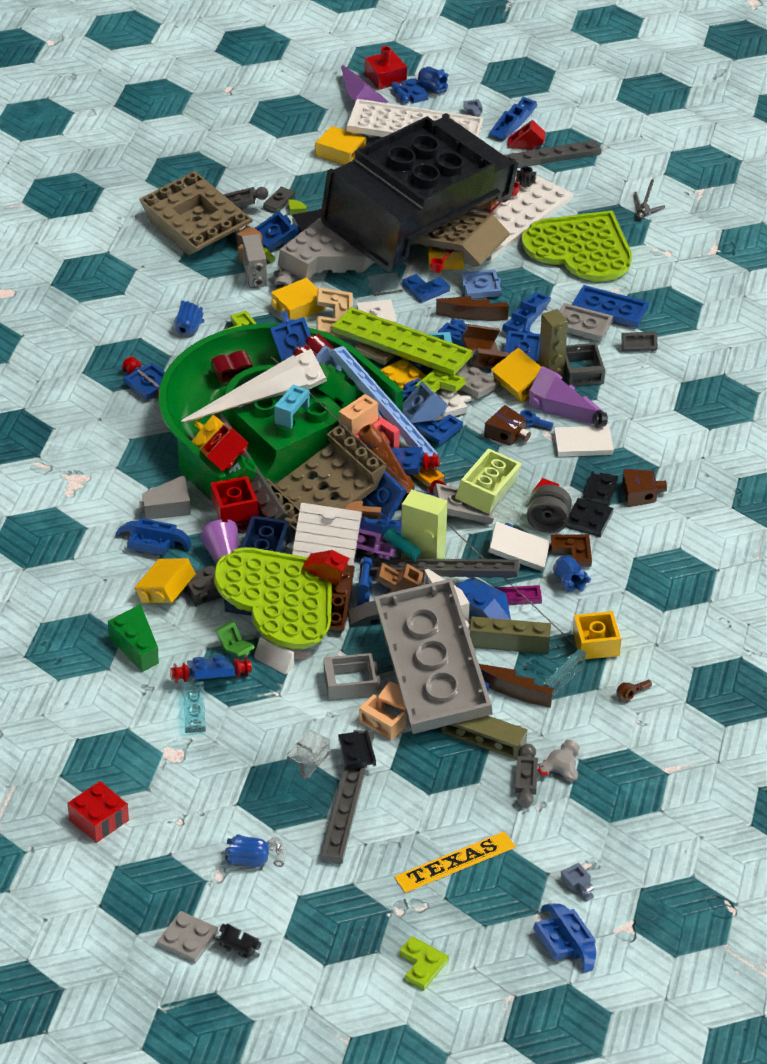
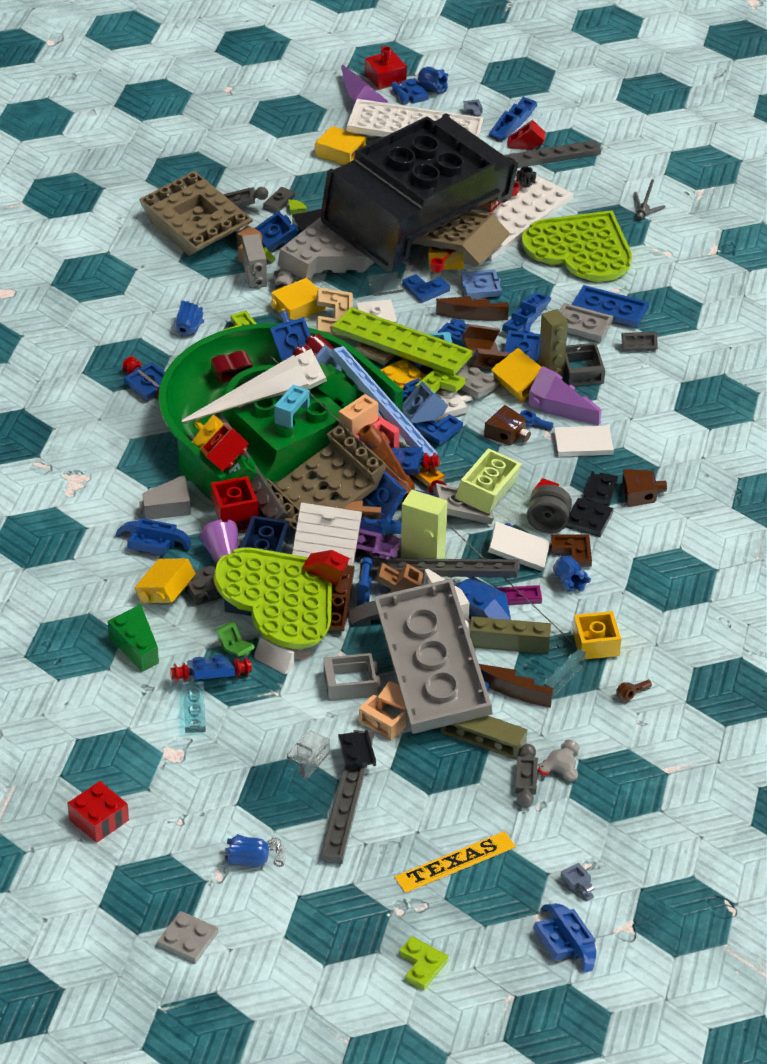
black hinge [213,923,262,959] -> none
teal piece [383,527,422,561] -> none
black plate [592,410,608,428] -> none

